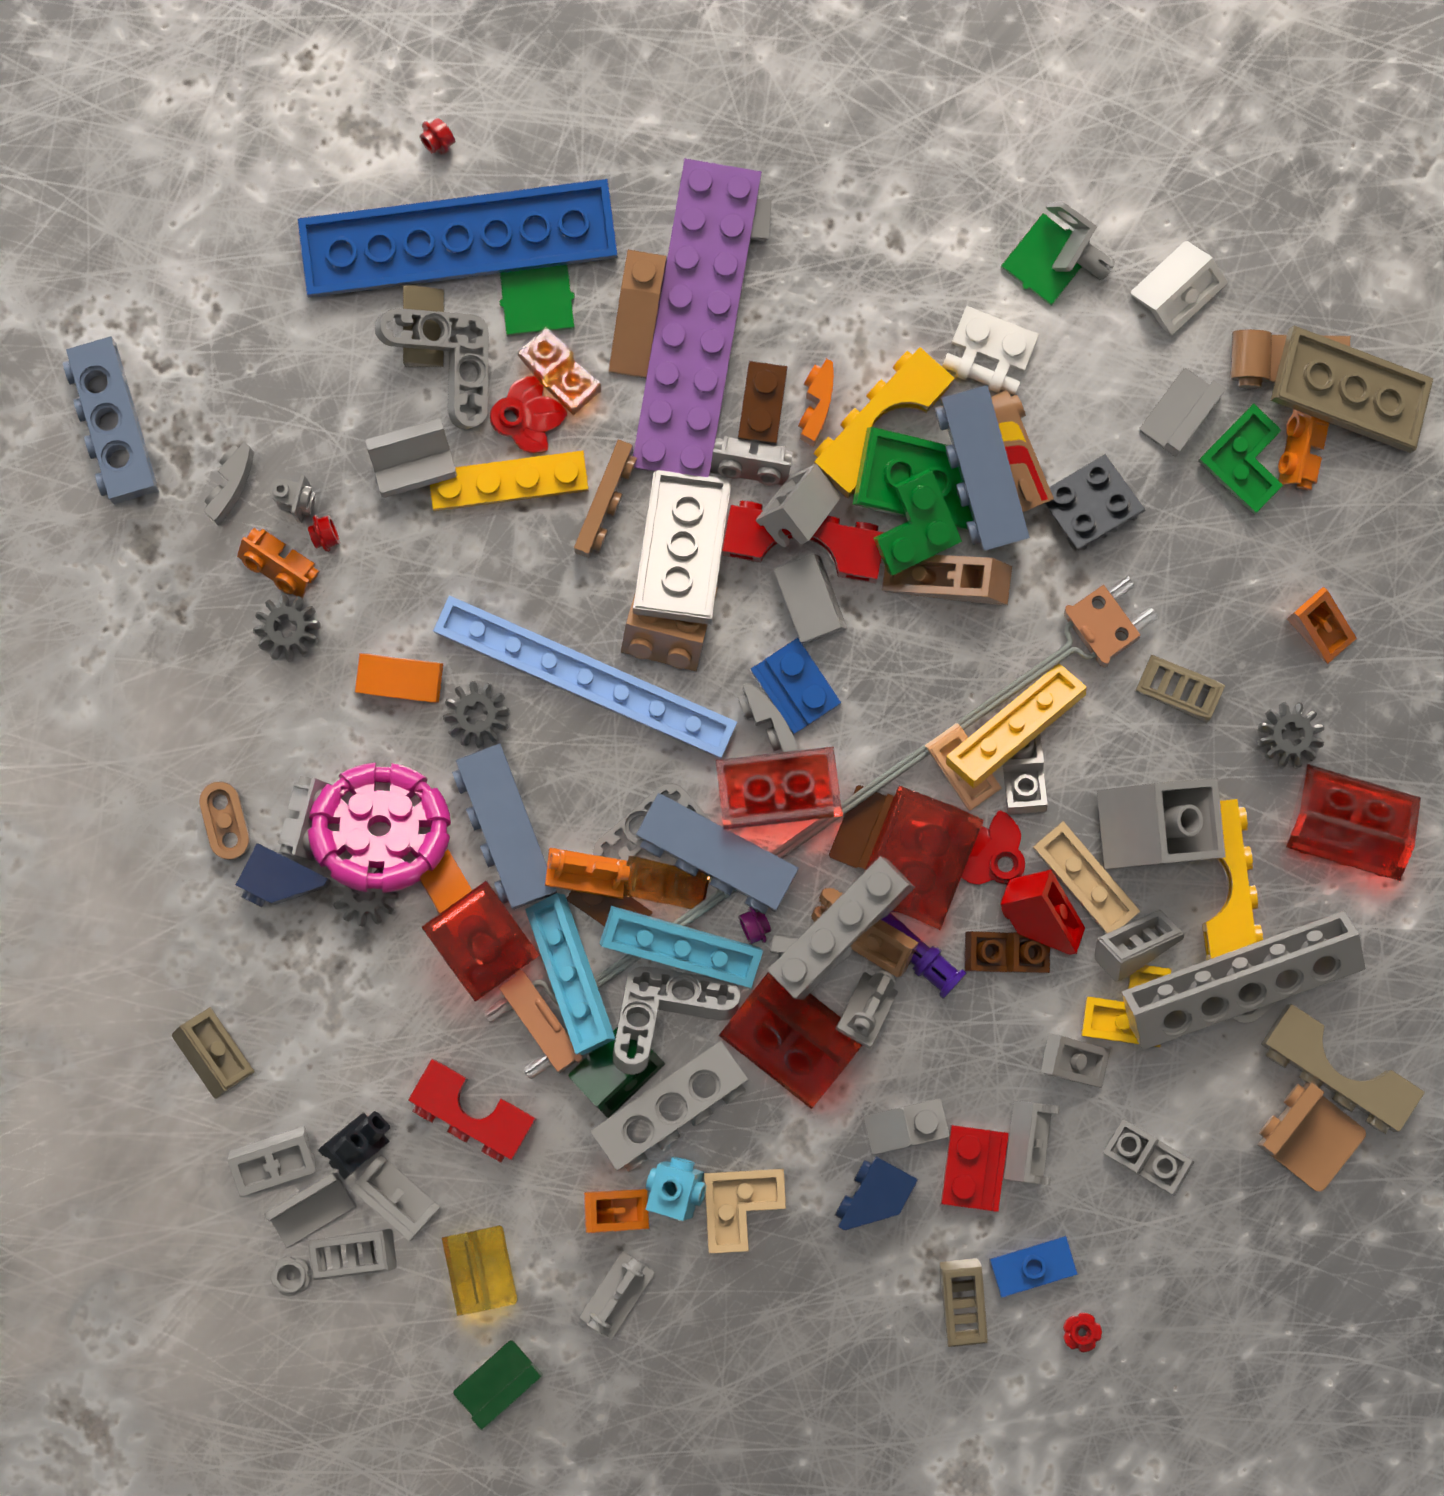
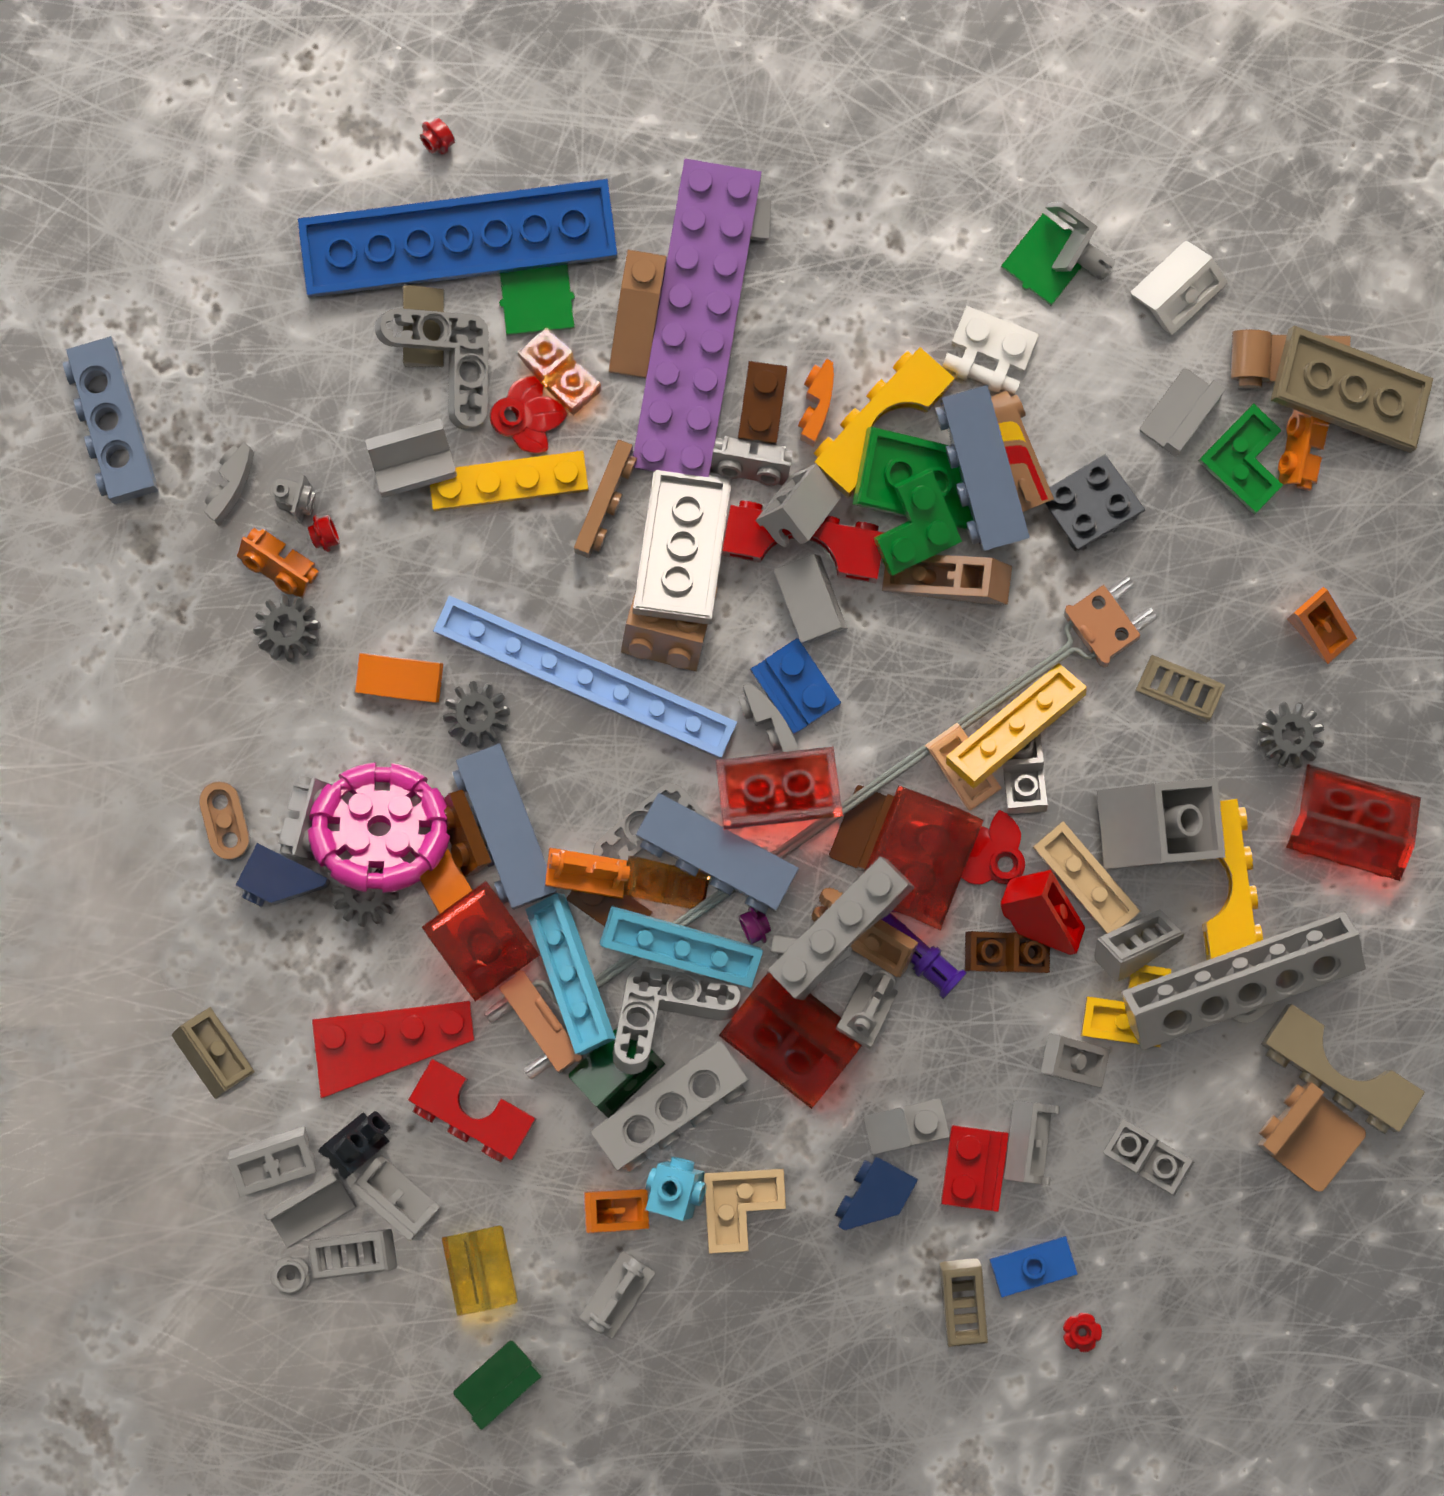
none -> red wing [312,1001,475,1098]
none -> reddish brown plate [443,789,491,877]

